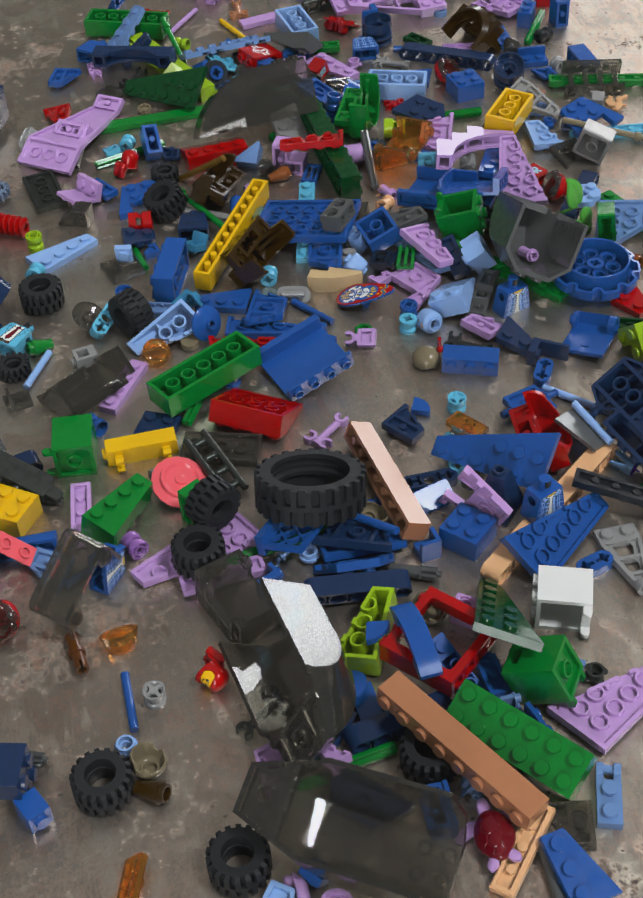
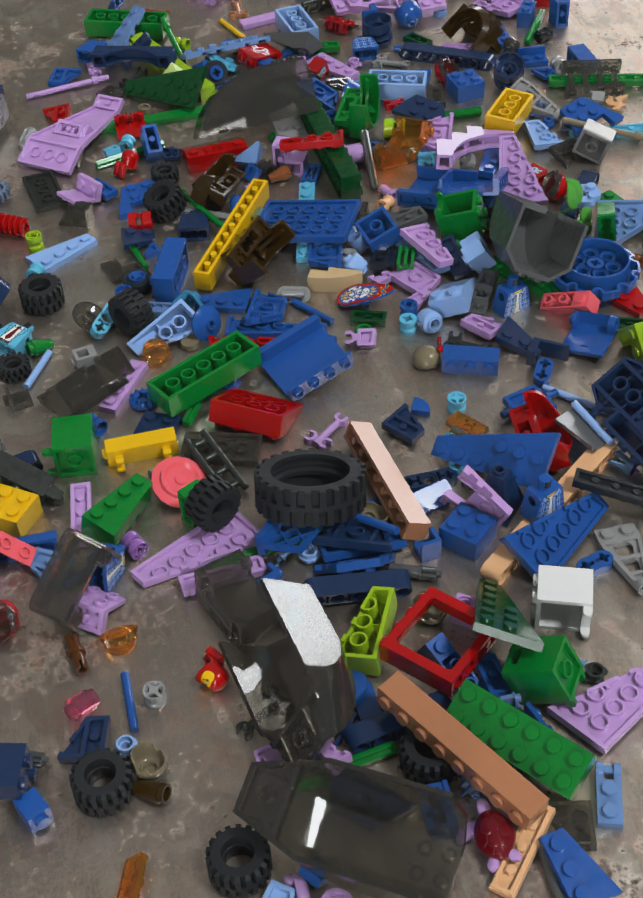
light blue plate [114,244,134,262] -> none
black tyre [170,523,227,581] -> none
lavender bar [171,7,198,33] -> none
pearl gold bar [178,155,226,181] -> none
dark azure bracket [187,230,208,254] -> none
medium azure wheel [260,265,278,287] -> none
dark grey brick [320,197,356,232] -> none
blue wheel [325,91,342,111] -> none
blue tile [366,620,390,645] -> none
blue slope [390,602,443,680] -> none
lavender pin [518,246,539,262] -> none
none -> lavender bar [25,74,109,100]
none -> dark blue wing [57,715,112,763]
none -> lavender bracket [63,586,126,636]
none -> clear pink brick [64,688,100,721]
none -> red hinge [114,111,146,141]
none -> black wheel [122,269,152,293]
none -> blue gear [129,388,156,410]
none -> blue plate [244,162,262,182]
none -> dark green tile [350,310,387,328]
none -> blue cylinder [394,0,422,28]
none -> clear smoke plate [427,83,446,108]
none -> coral slope [540,290,600,315]

